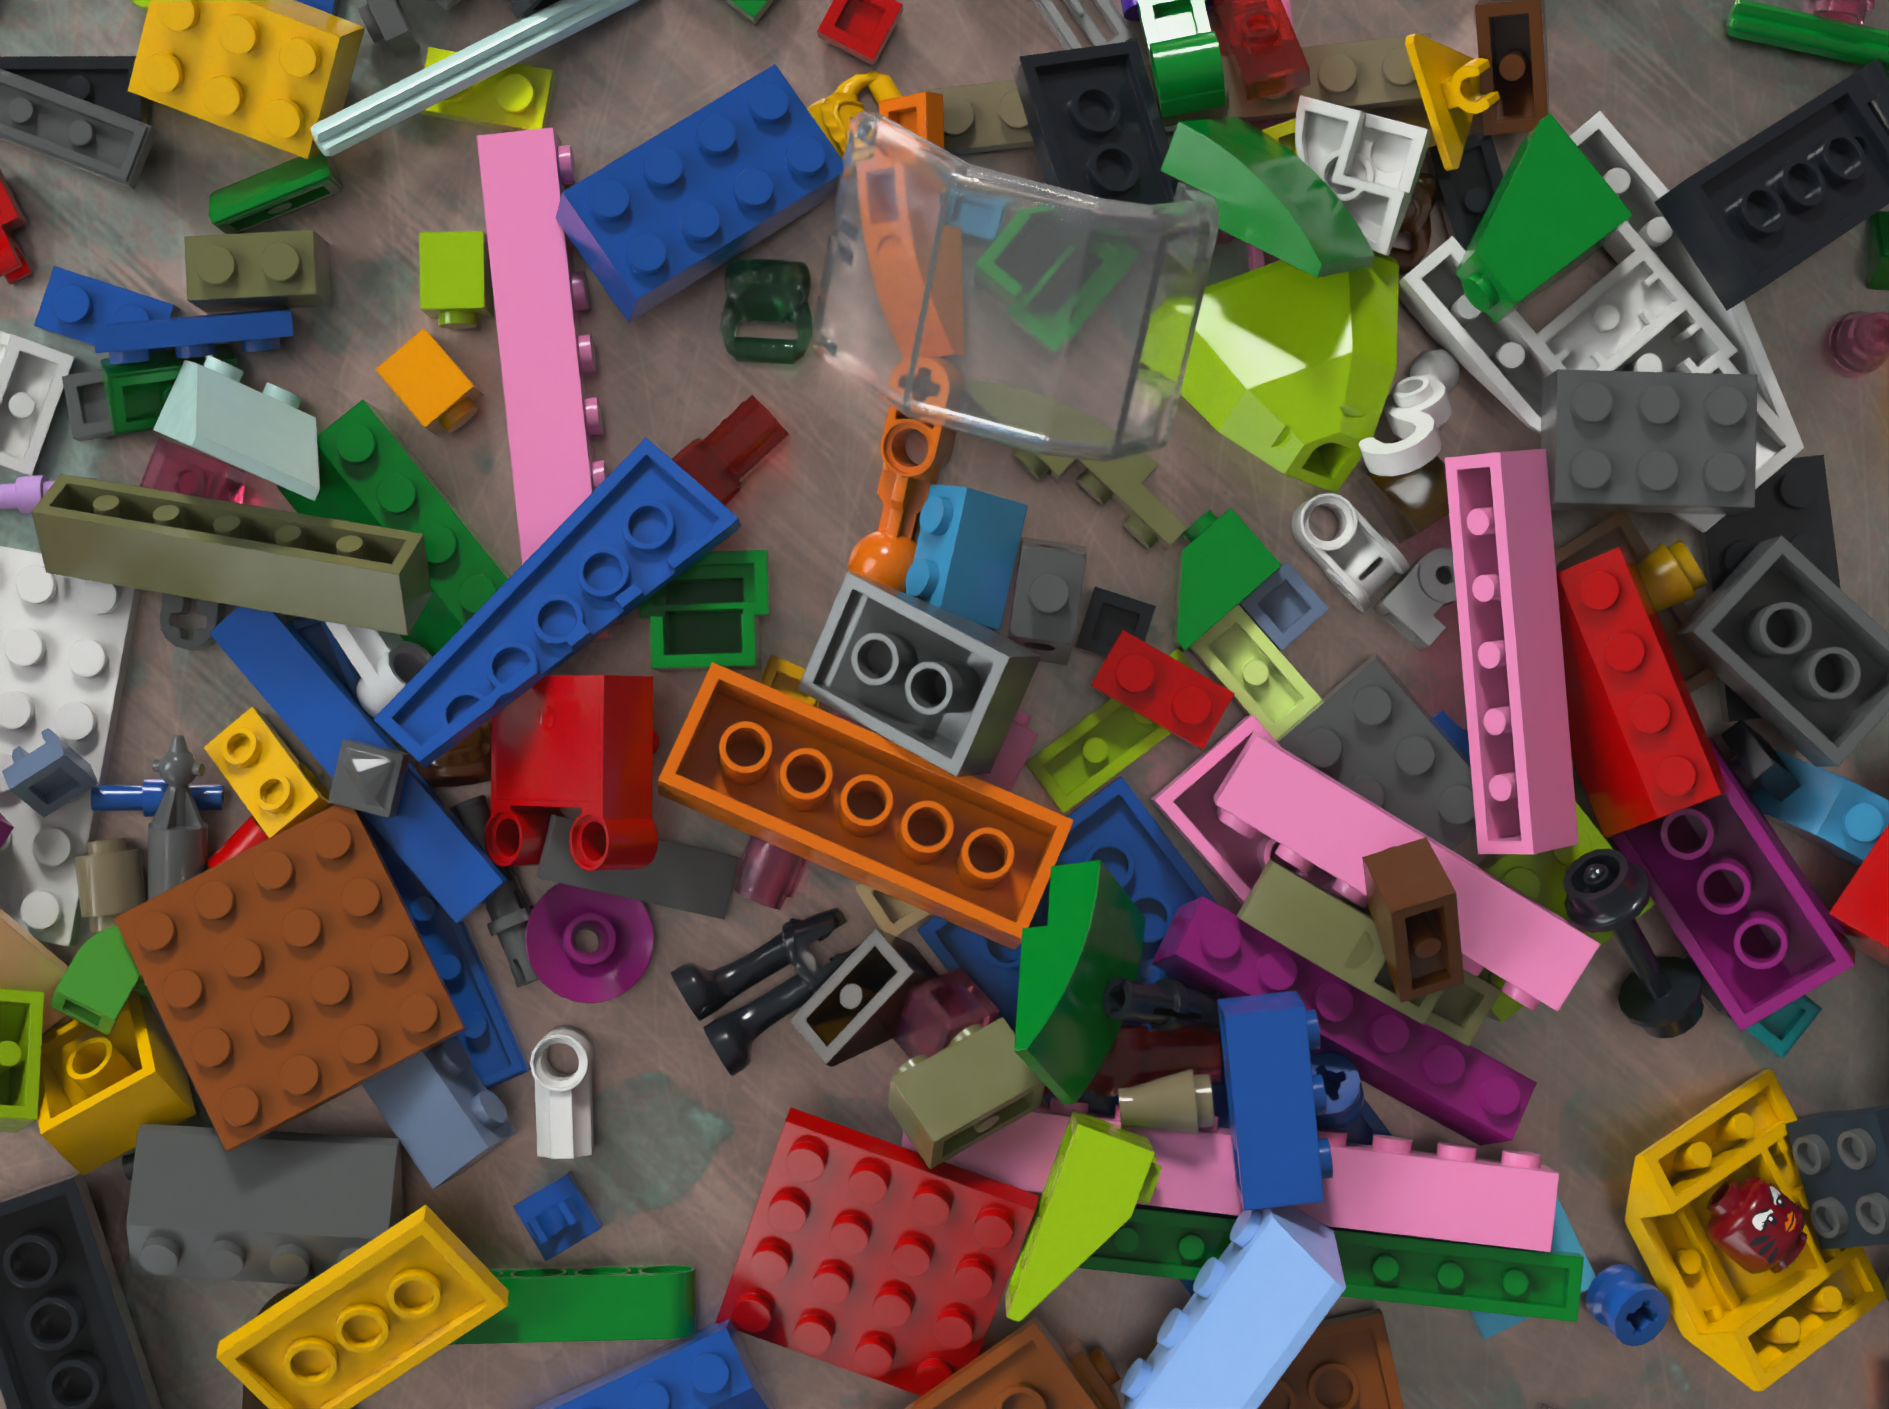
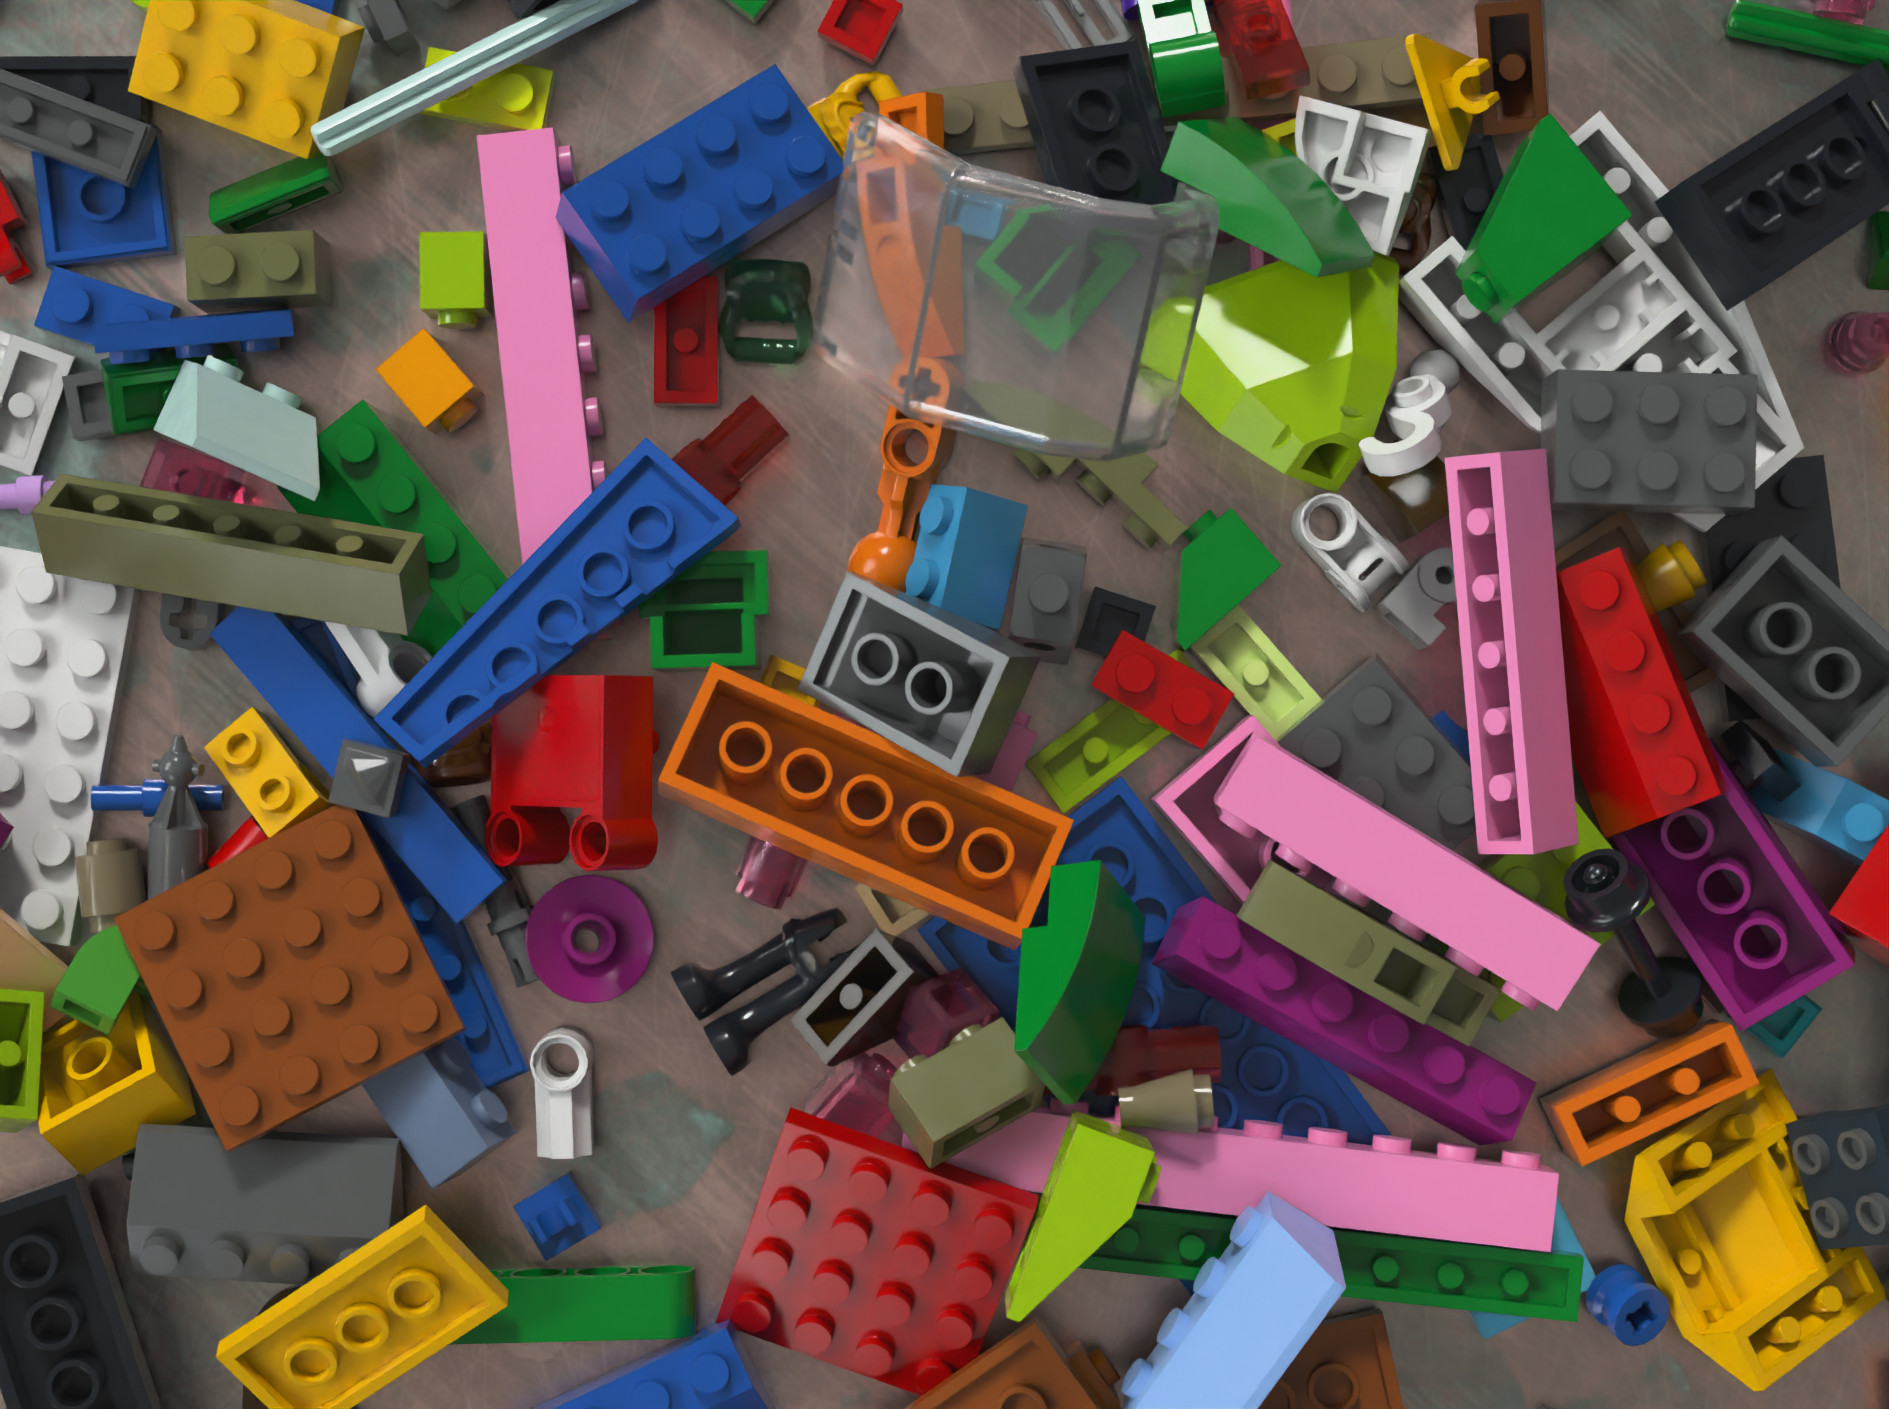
sand blue tile [2,728,98,817] -> none
dark grey tile [536,814,739,919] -> none
black pin [1103,977,1227,1033] -> none
blue brick [1217,991,1333,1211] -> none
sand blue plate [1239,561,1329,652] -> none
blue wheel [1310,1052,1365,1130] -> none
reddish brown slope [1362,837,1464,1003] -> none
dark red head [1707,1176,1807,1274] -> none
none -> blue tile [31,125,177,270]
none -> red plate [654,276,720,407]
none -> clear pink brick [804,1052,897,1137]
none -> orange brick [1540,1018,1760,1167]

